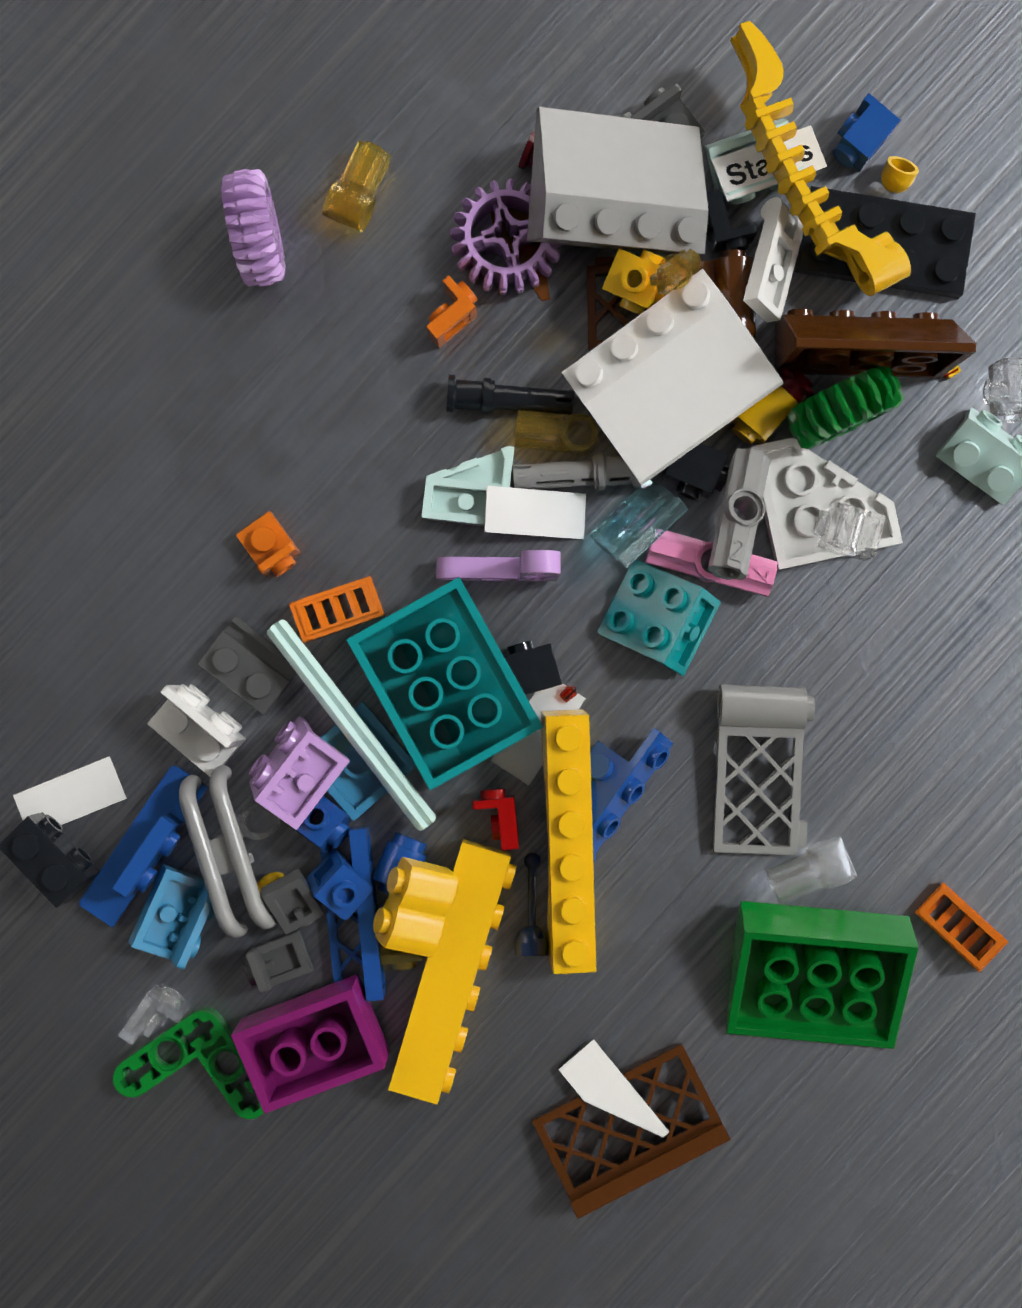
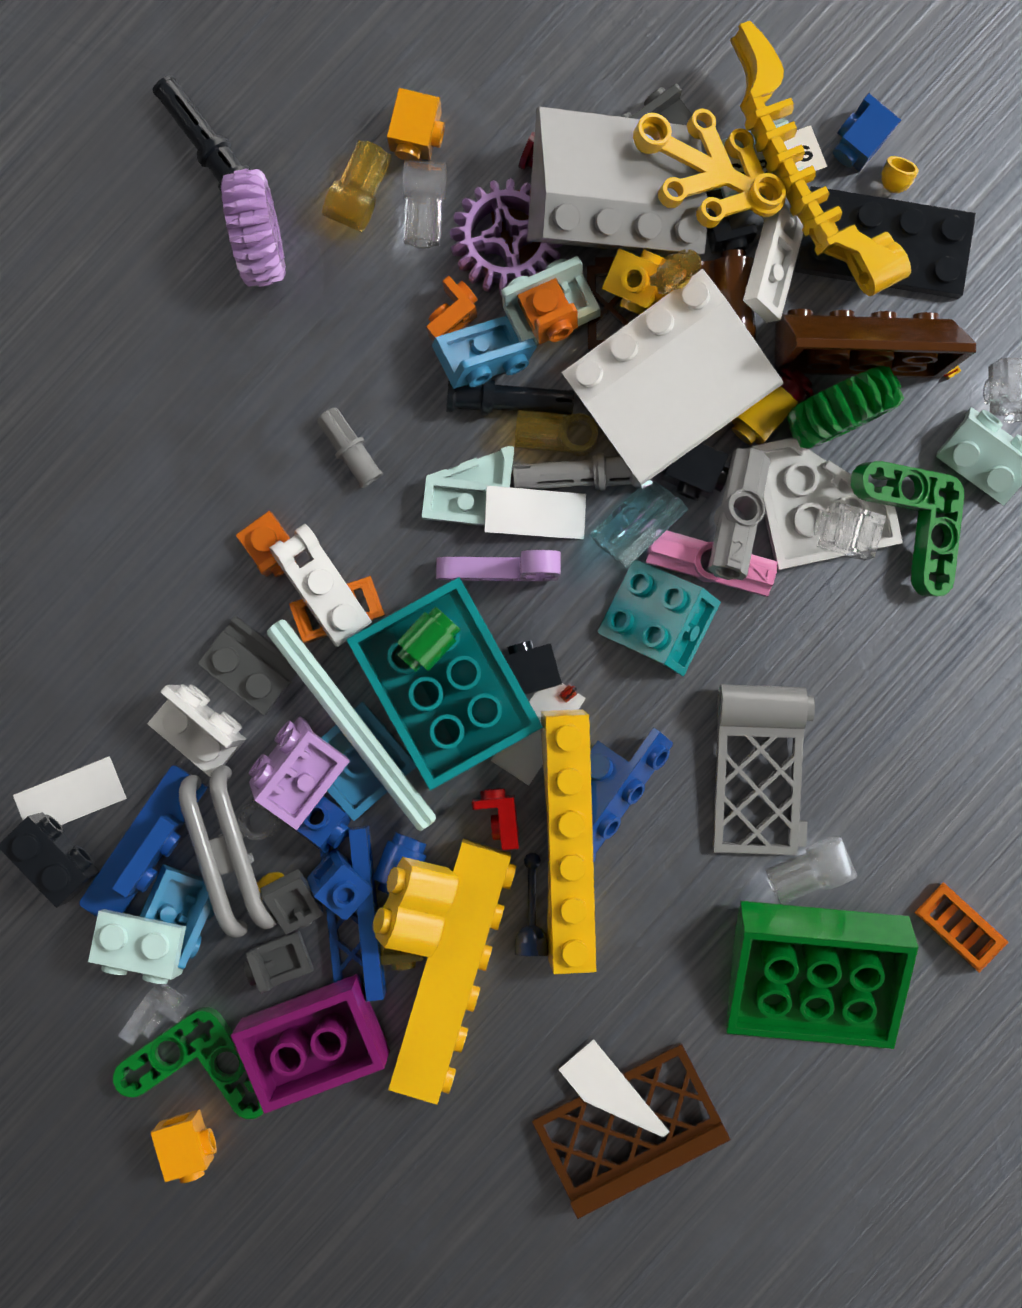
none -> light aqua bracket [88,909,186,984]
none -> light orange brick [150,1109,217,1183]
none -> black pin [153,75,251,191]
none -> white plate [269,523,372,647]
none -> light grey axle [317,407,384,488]
none -> light orange brick [387,88,445,162]
none -> green brick [397,606,461,672]
none -> clear piece [403,160,447,248]
none -> dark azure bracket [432,315,537,389]
none -> light aqua bracket [501,256,601,345]
none -> orange bracket [517,278,578,345]
none -> yellow plant [633,108,786,228]
none -> green beam [851,461,964,597]

